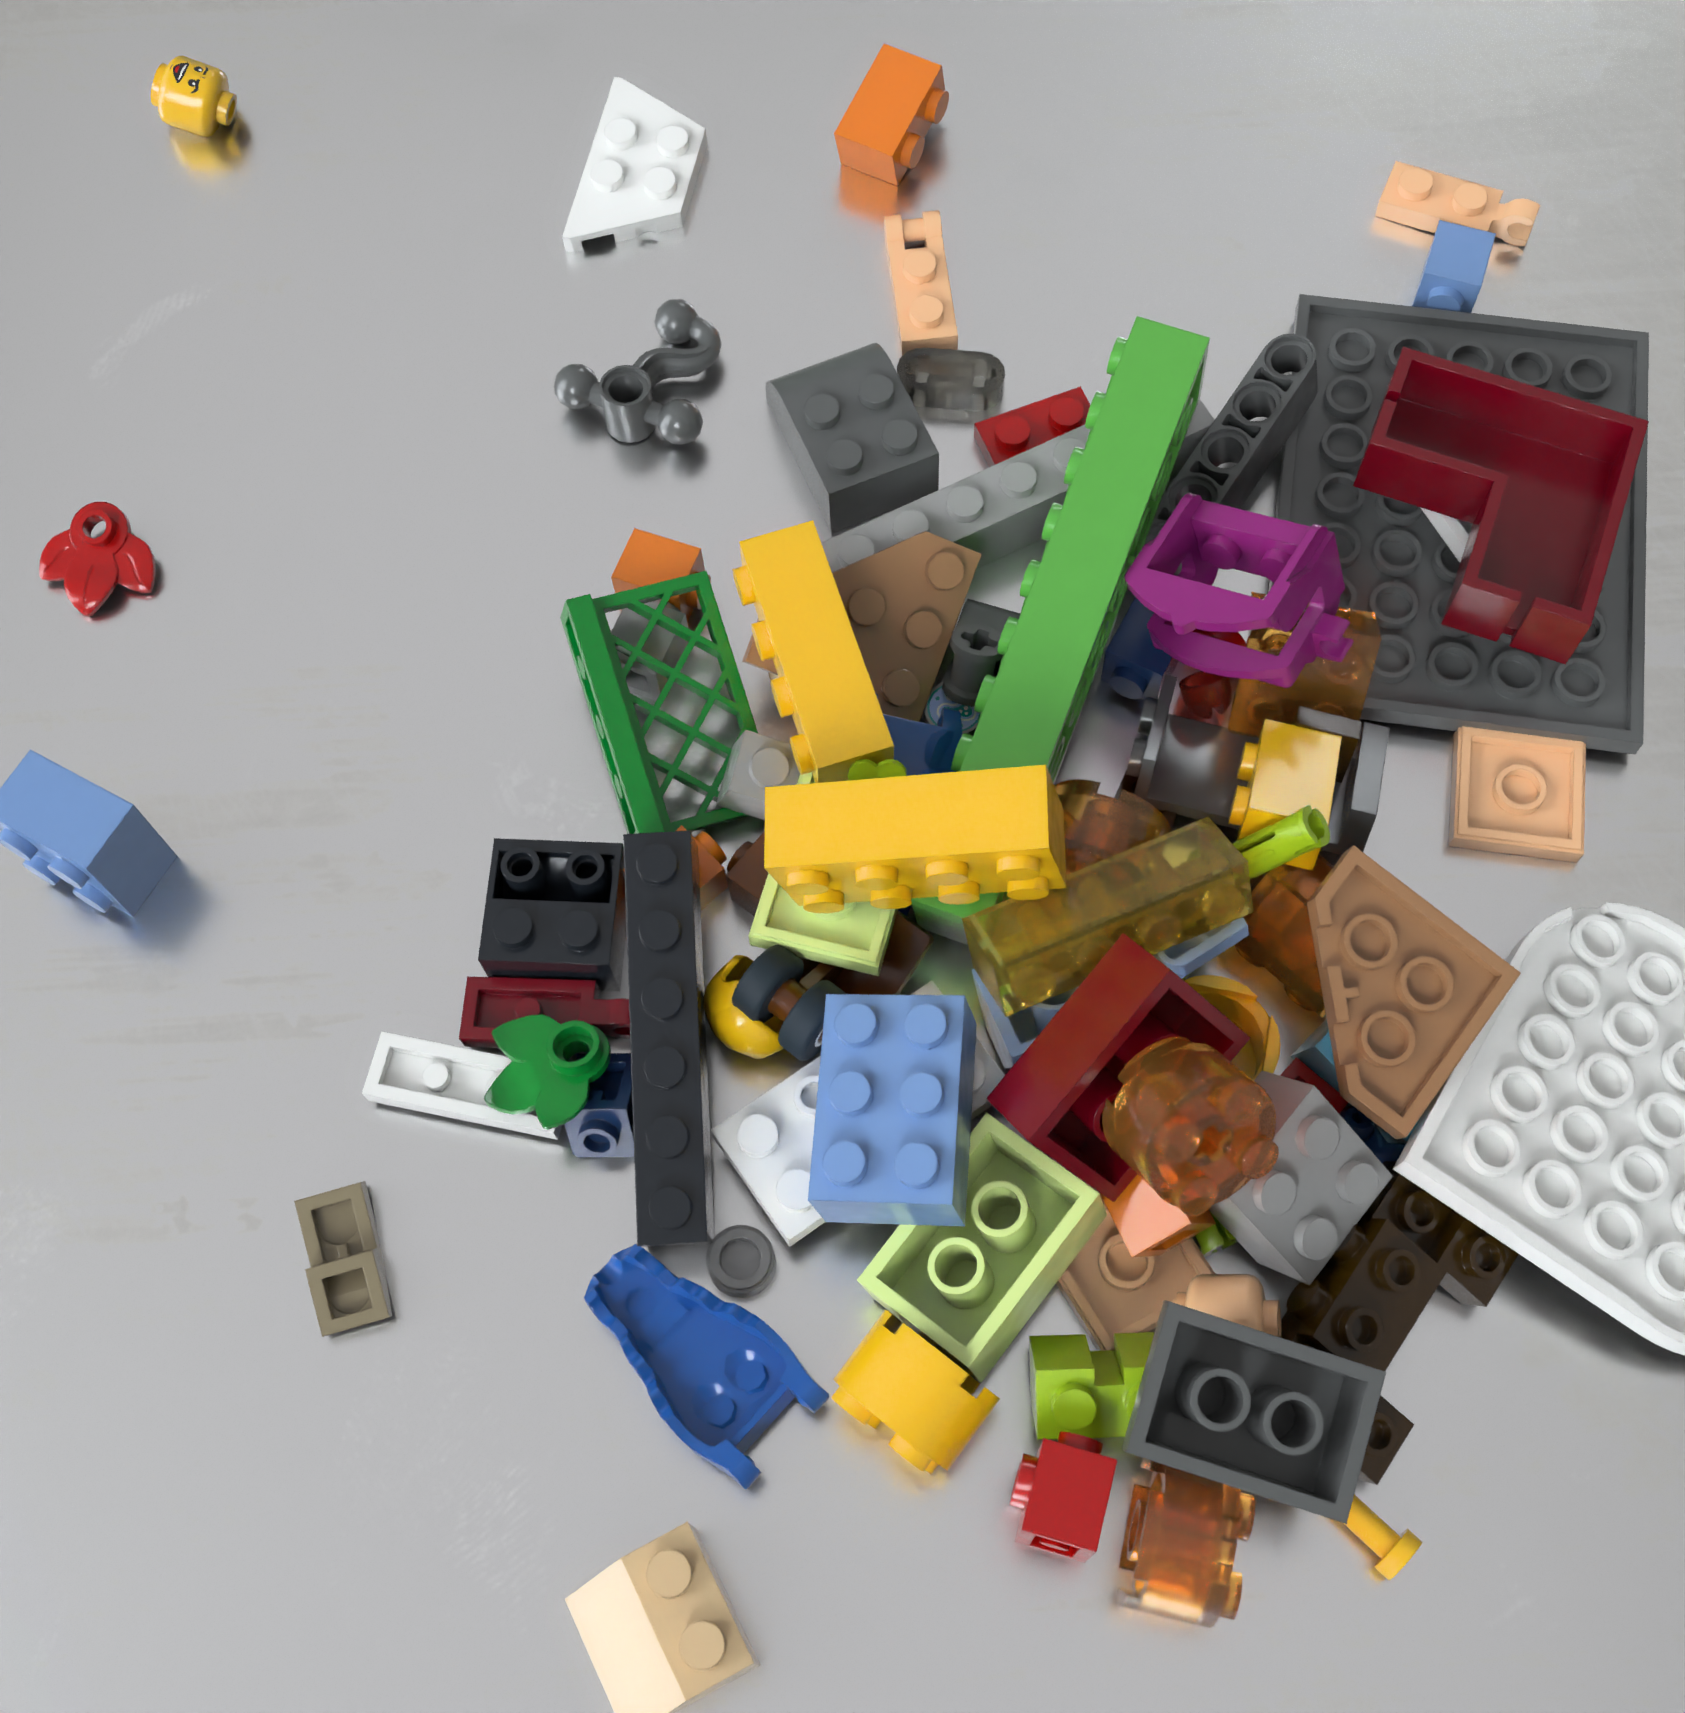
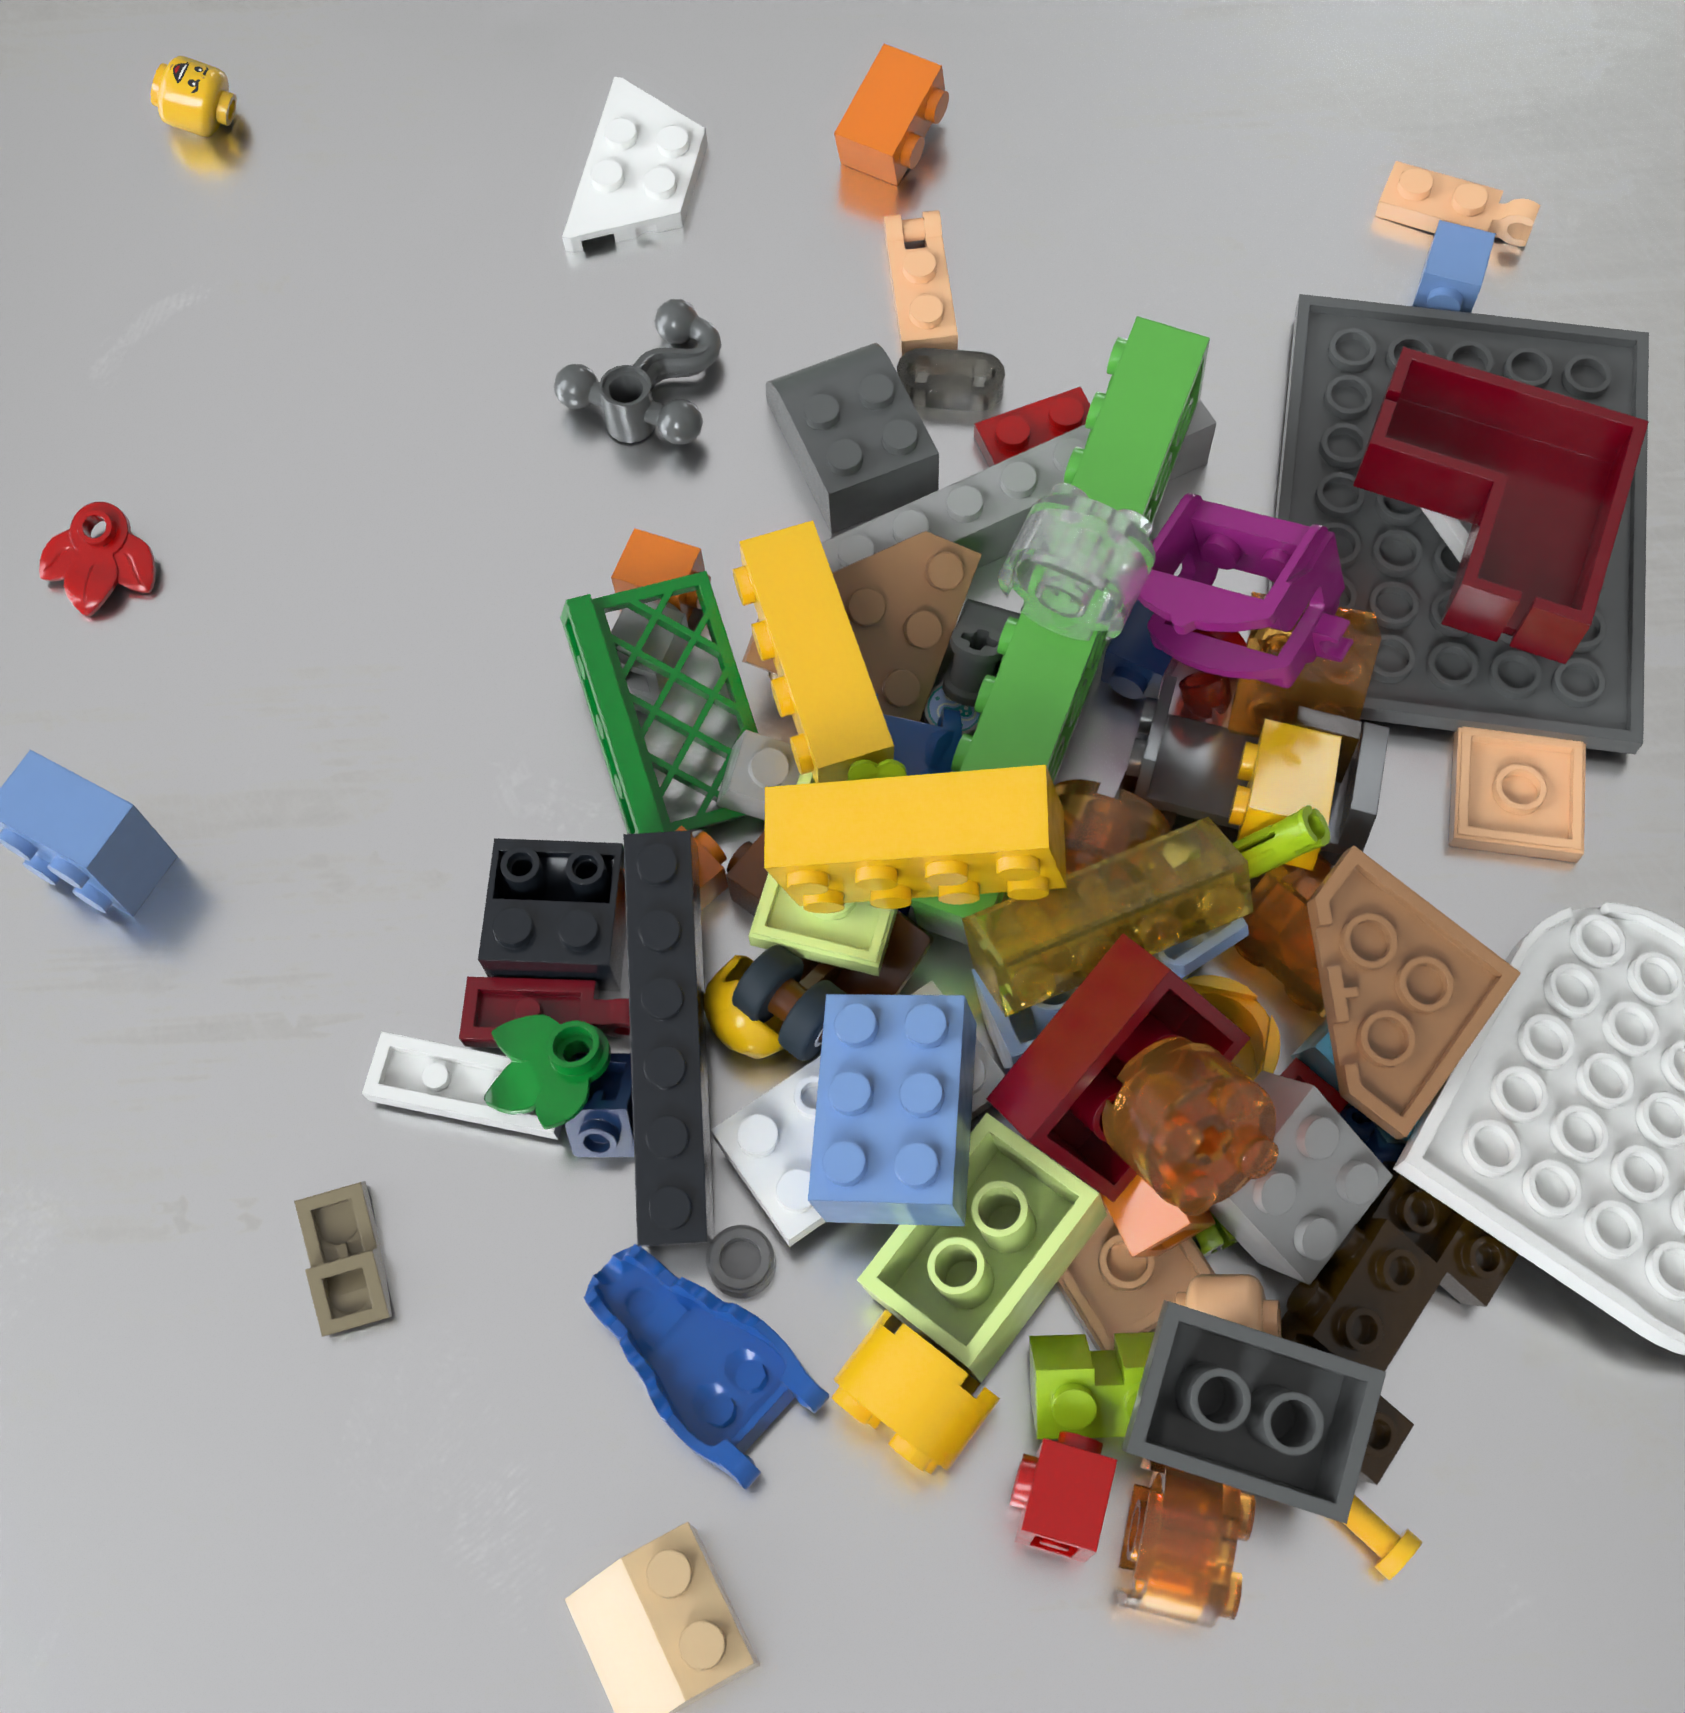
dark grey beam [1145,333,1318,576] -> none
none -> clear brick [998,483,1156,641]

